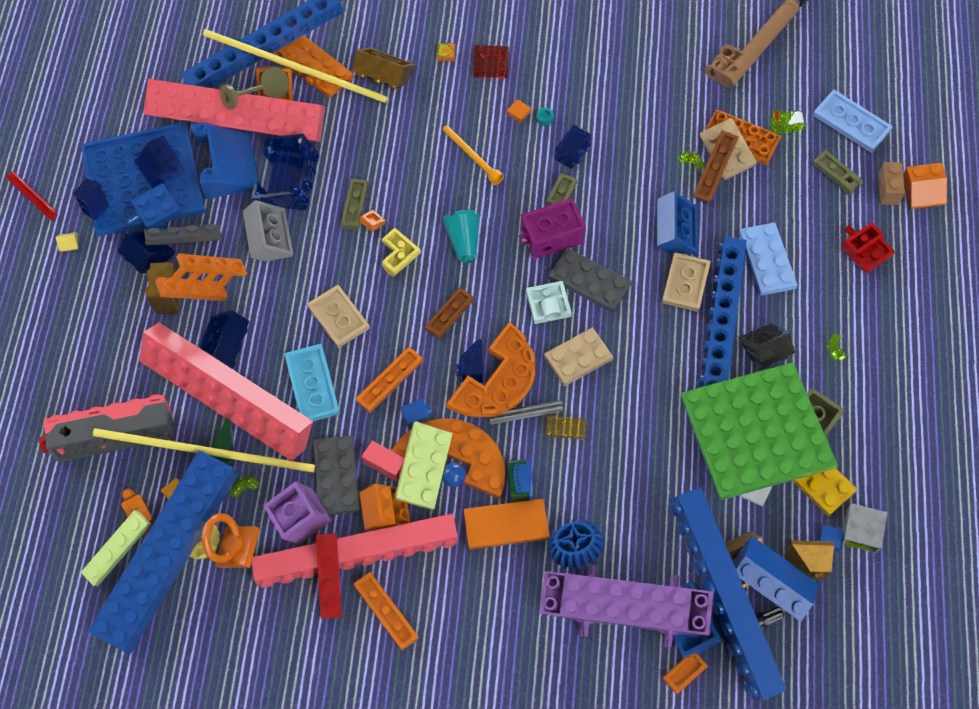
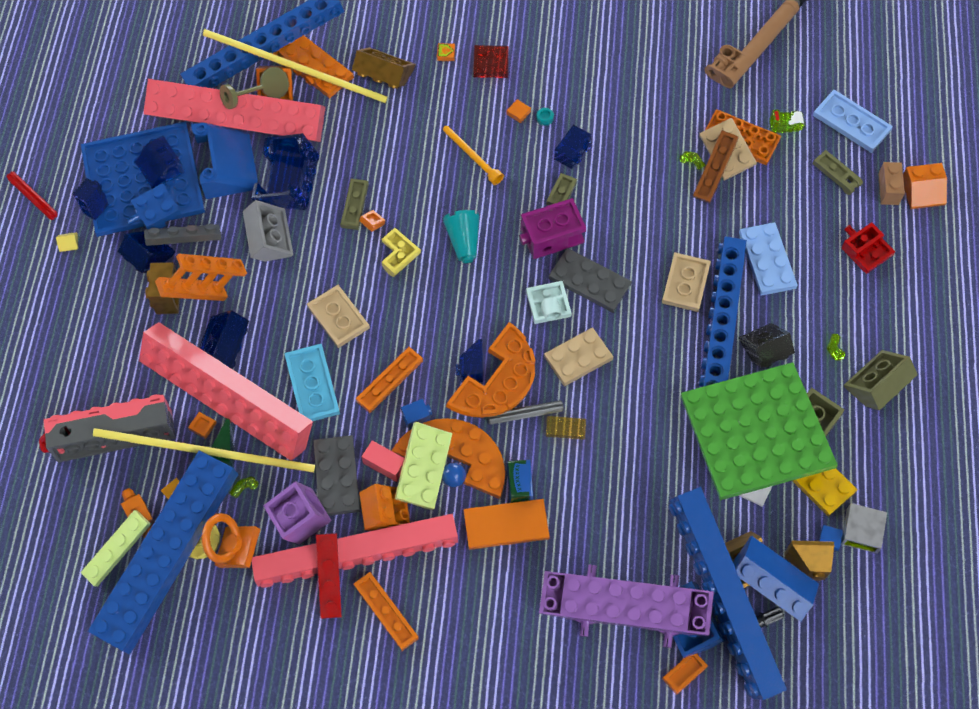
dark orange tile [424,287,474,340] -> none
blue gear [548,518,604,571] -> none
blue slope [657,191,698,254] -> none
none -> orange tile [188,412,217,439]
none -> olive slope [844,350,918,410]

